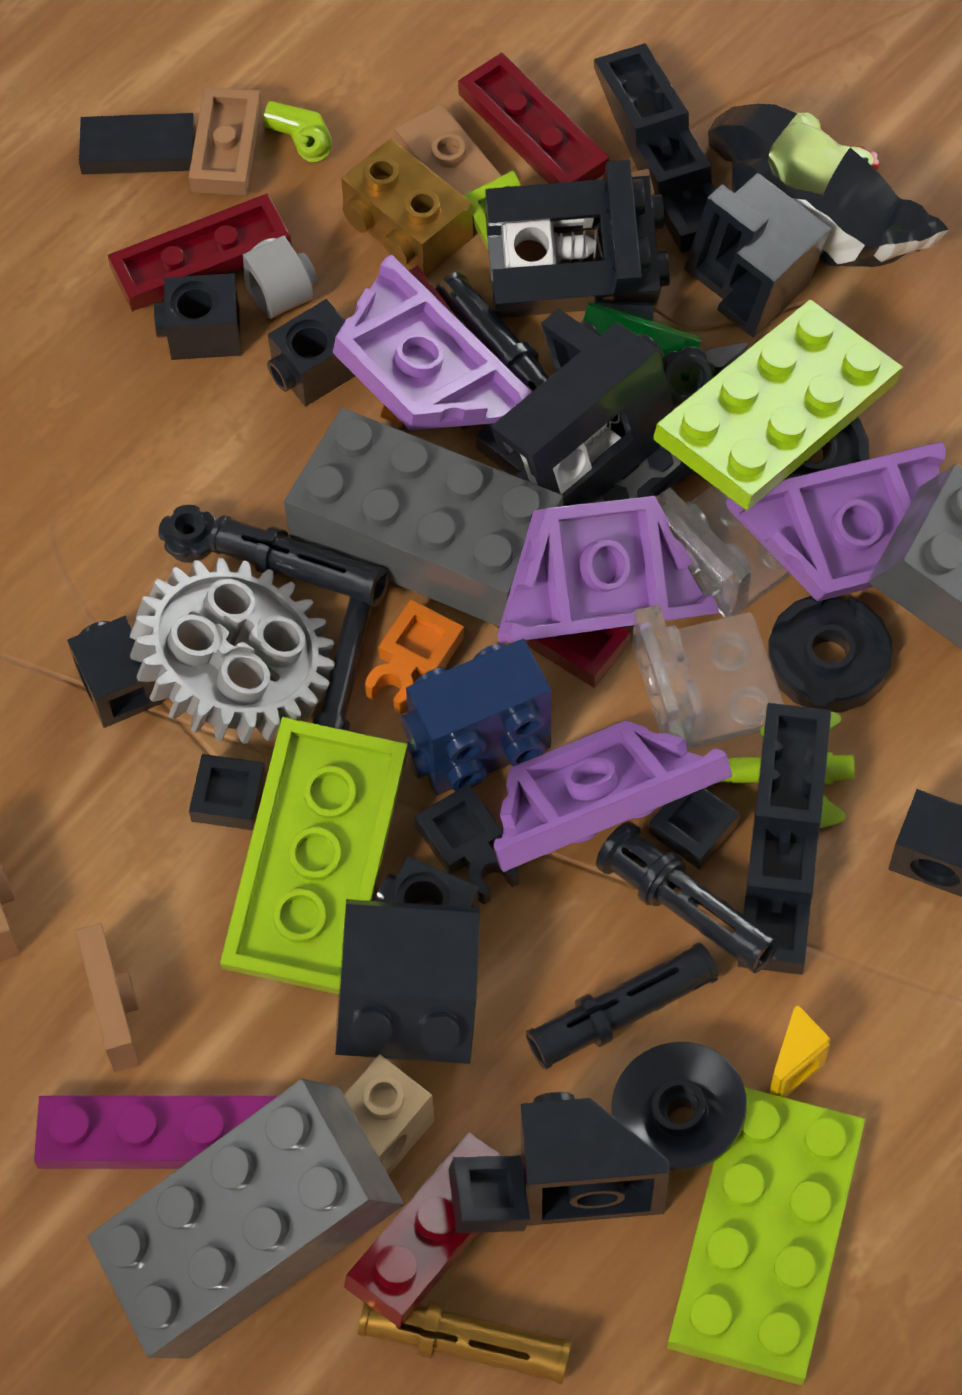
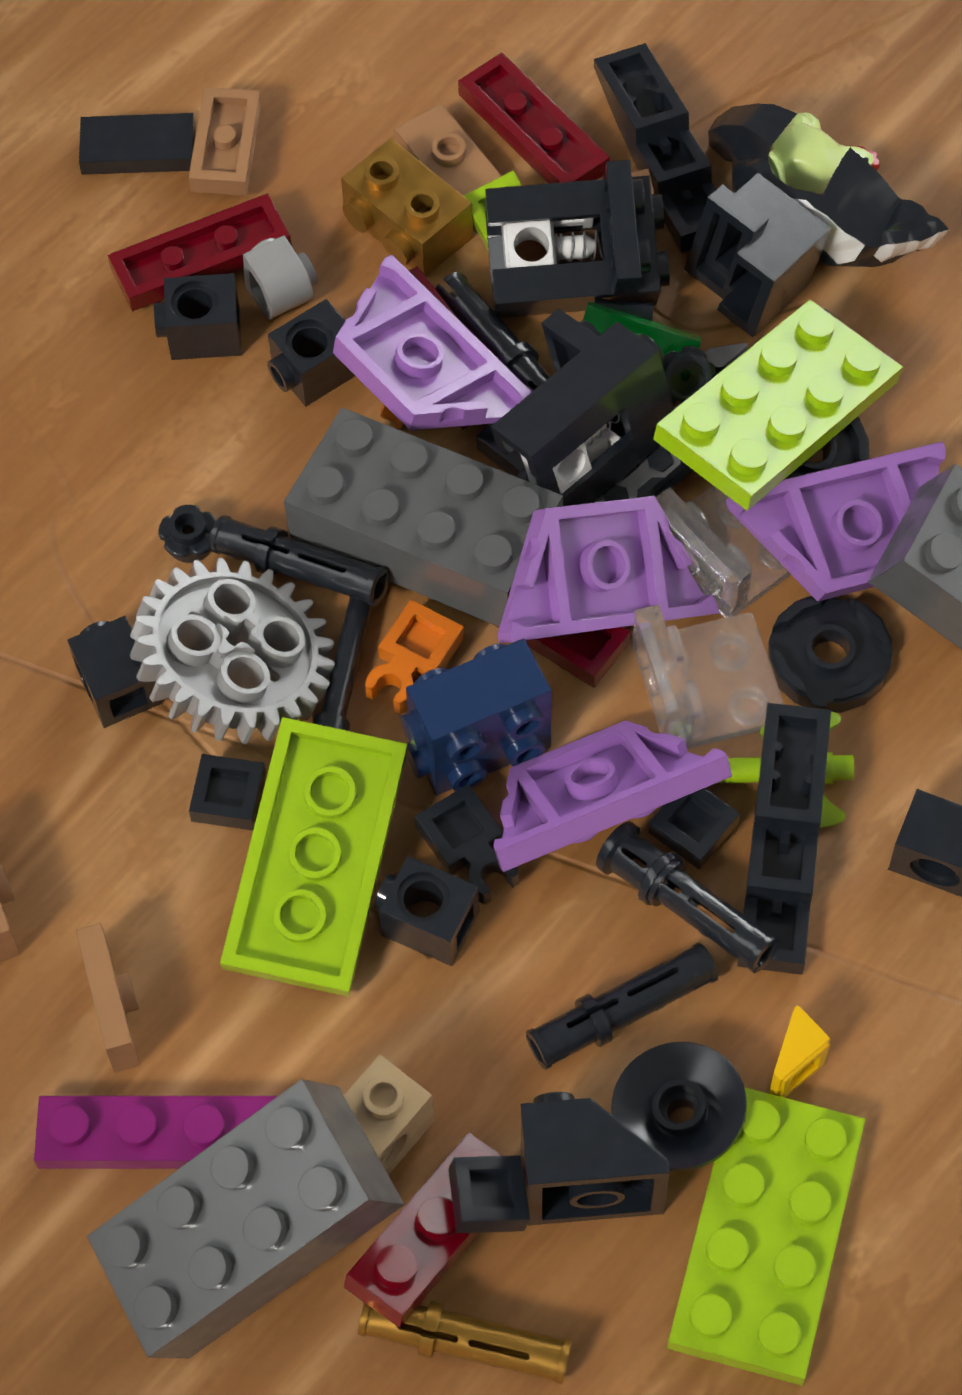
lime arm [263,101,332,162] -> none
black slope [335,899,480,1064] -> none

